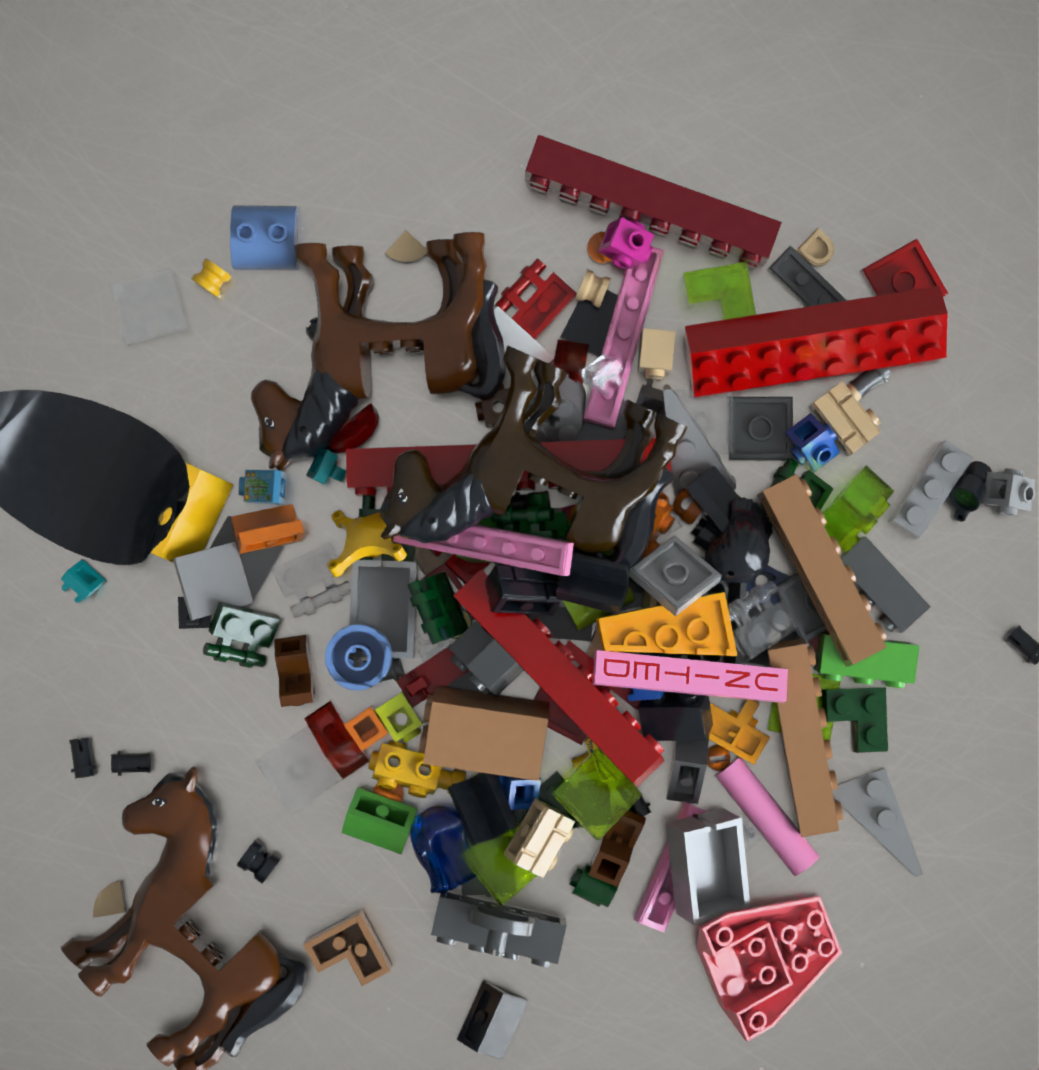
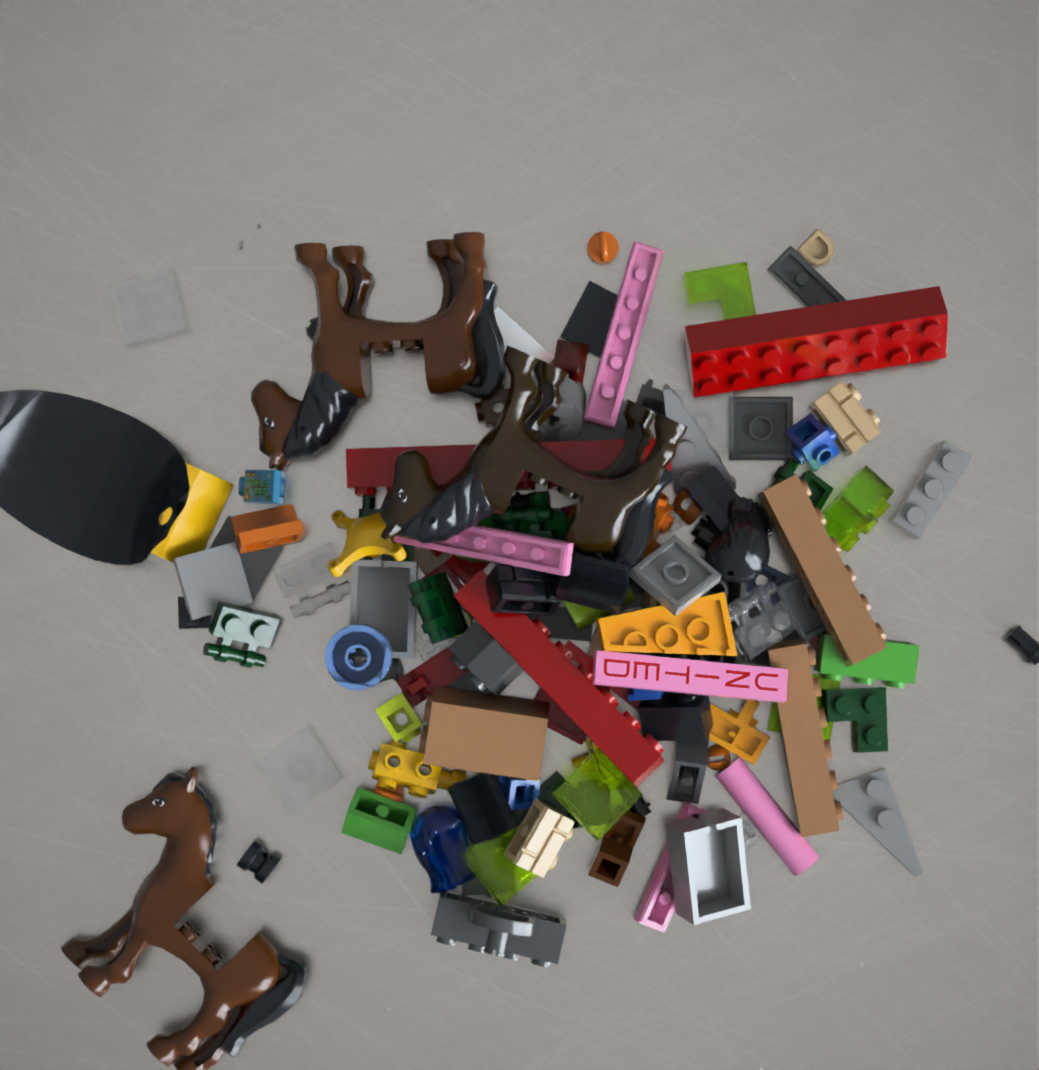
teal tile [61,559,105,603] -> none
black pin [69,737,97,779] -> none
tan tile [93,880,127,918] -> none
black pin [111,751,151,776] -> none
yellow wheel [191,258,232,297] -> none
medium blue brick [230,205,298,270] -> none
reddish brown brick [274,635,315,707] -> none
medium nougat brick [303,910,392,986] -> none
clear red slope [304,701,369,779] -> none
teal tile [306,449,346,485] -> none
red tile [326,403,379,453] -> none
orange brick [344,705,388,751] -> none
tan tile [385,230,427,262] -> none
panel [457,981,527,1059] -> none
red plate [494,258,577,340] -> none
dark red brick [525,135,782,269] -> none
dark green brick [569,865,618,908] -> none
tan wheel [576,269,611,308] -> none
clear tile [579,354,623,396] -> none
dark pink brick [598,217,654,269] -> none
tan brick [637,328,676,380] -> none
coral wedge [697,896,842,1041] -> none
dark grey brick [840,536,931,633] -> none
dark grey pin [849,367,891,399] -> none
red tile [861,239,948,297] -> none
black piece [949,461,992,522] -> none
light grey brick [982,468,1036,516] -> none

